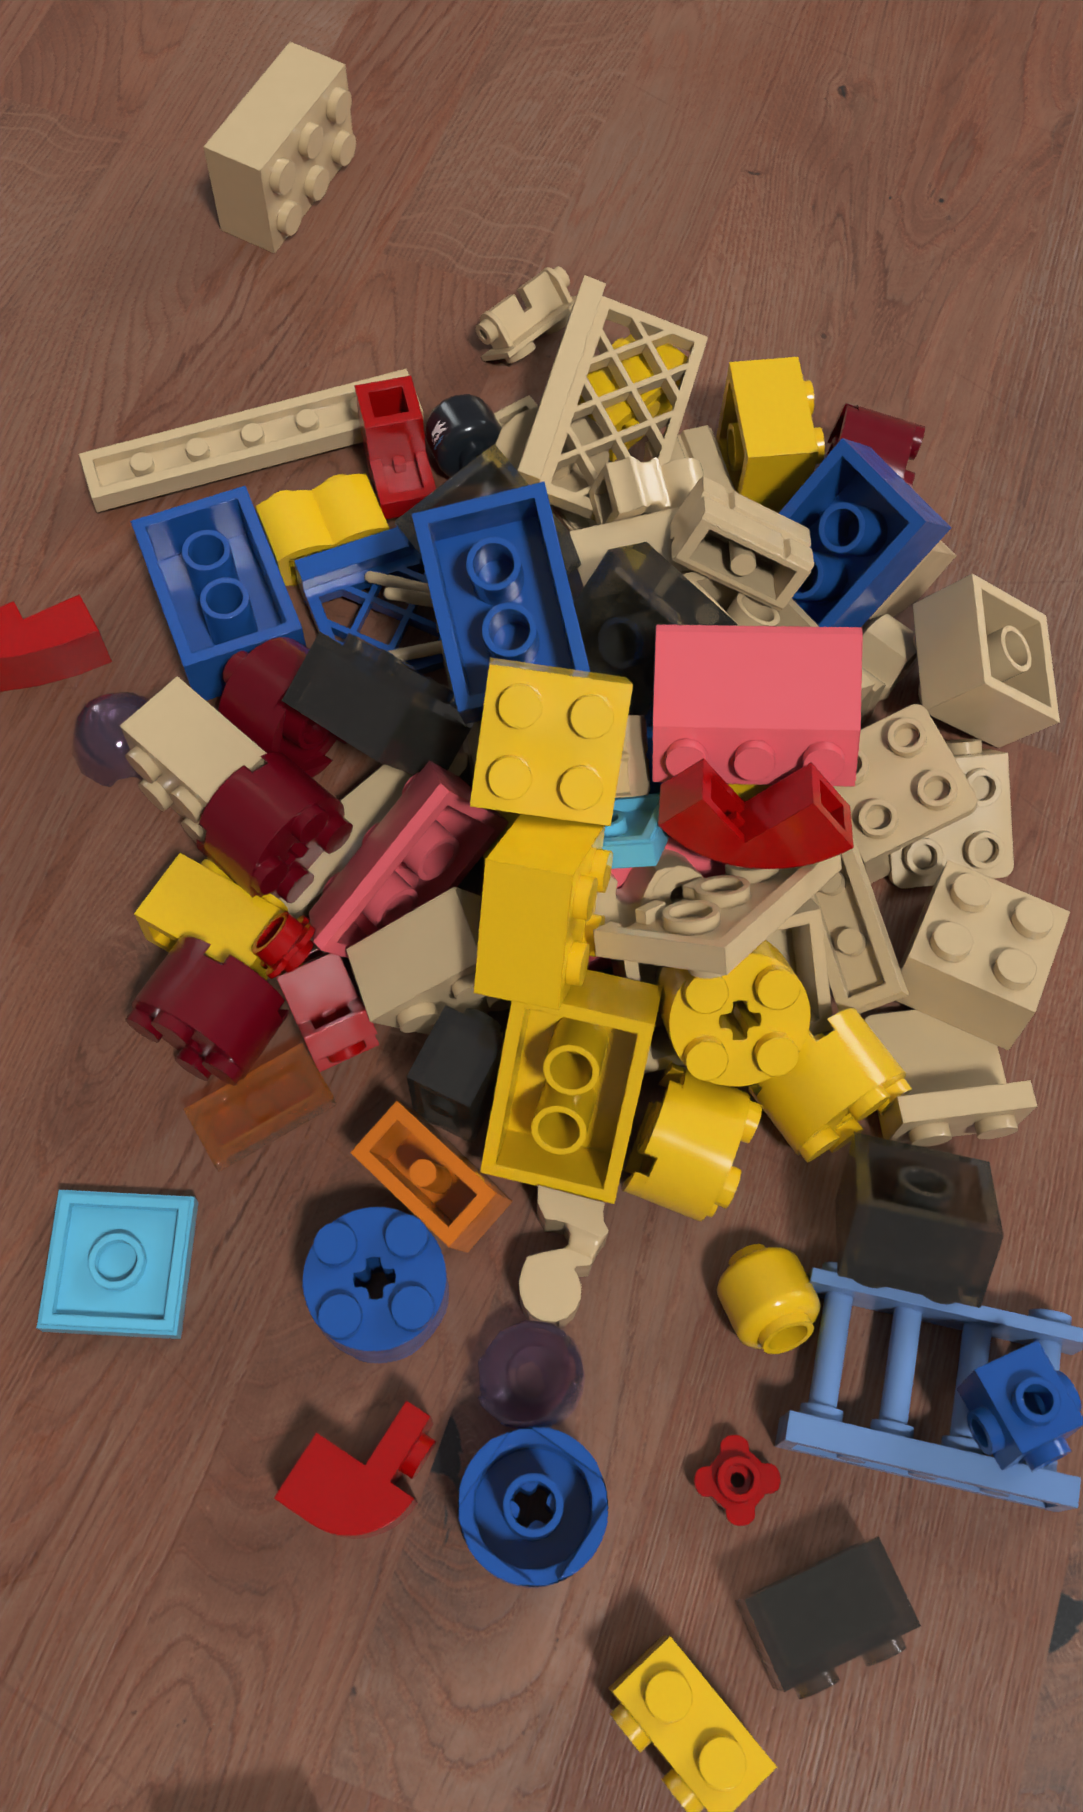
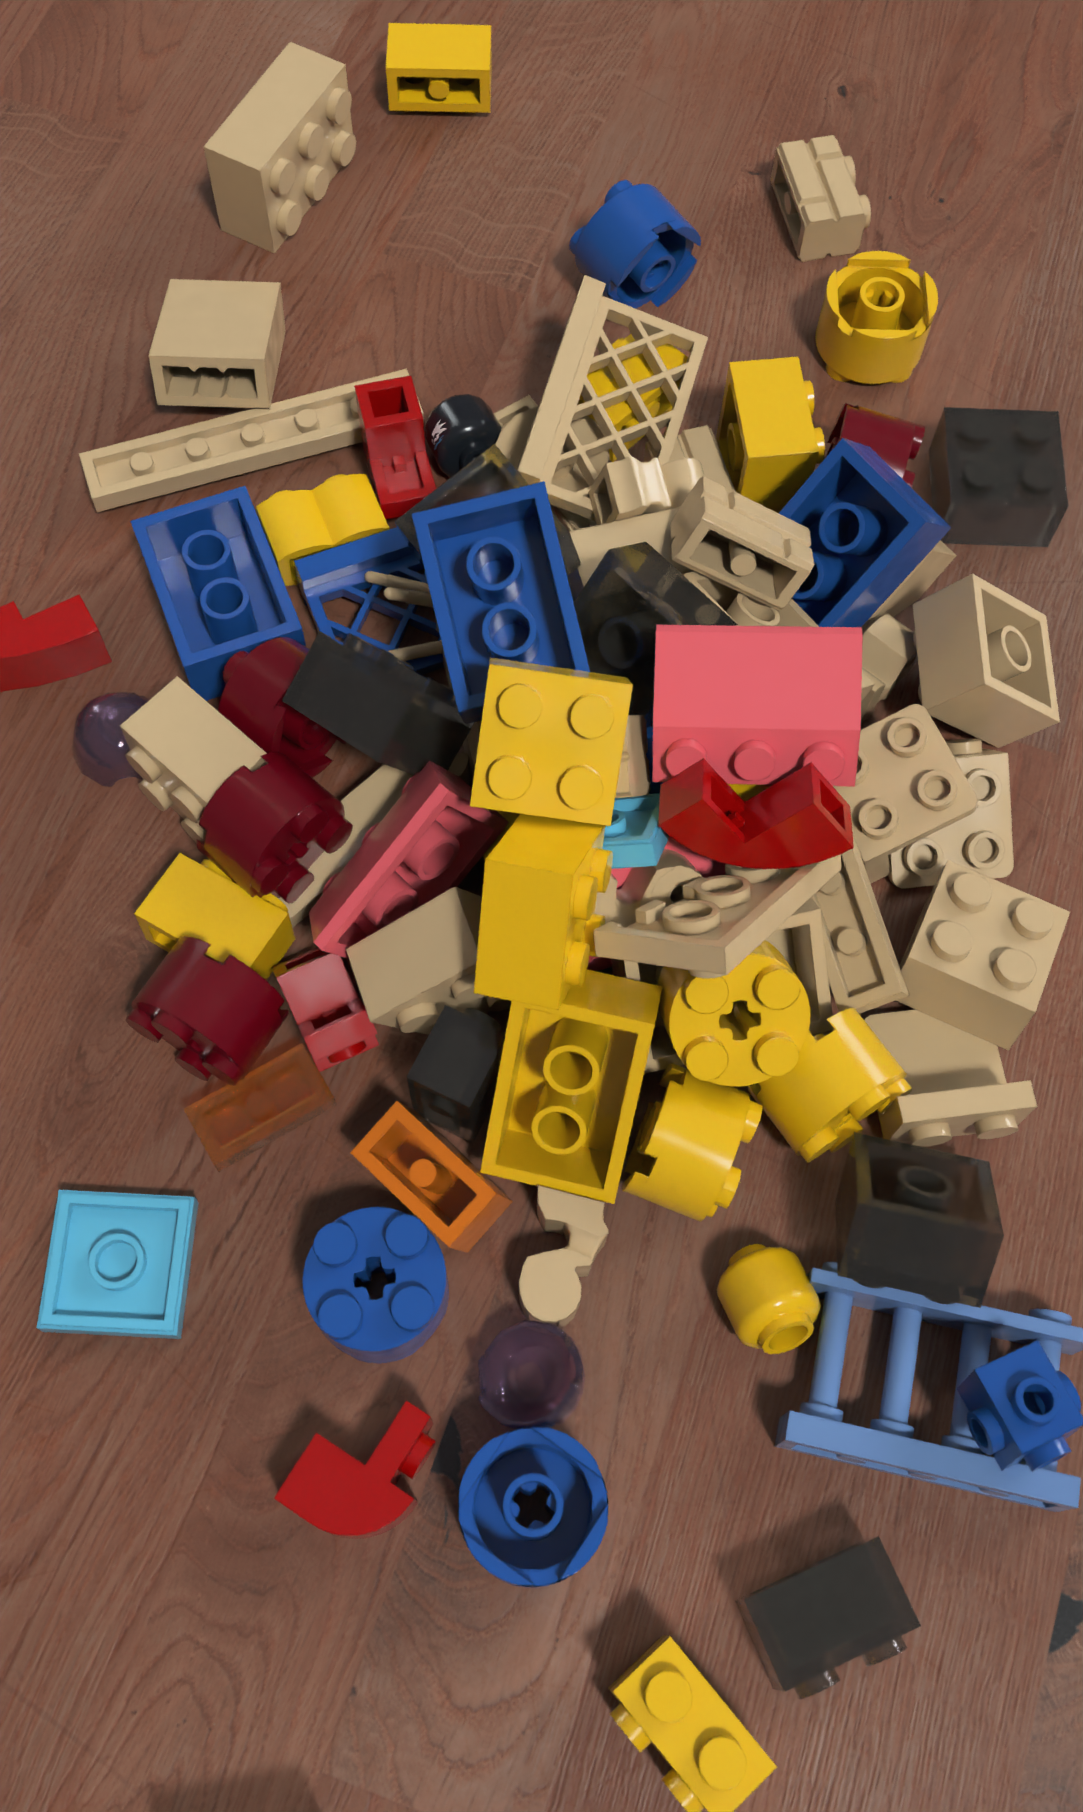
red plate [252,911,315,979] -> none
tan hinge [476,266,576,364] -> none
red plate [694,1435,781,1526] -> none
none -> tan brick [148,279,286,409]
none -> yellow brick [386,23,492,113]
none -> blue brick [569,180,701,309]
none -> tan brick [770,135,871,262]
none -> yellow brick [815,251,938,384]
none -> clear smoke brick [929,407,1068,547]

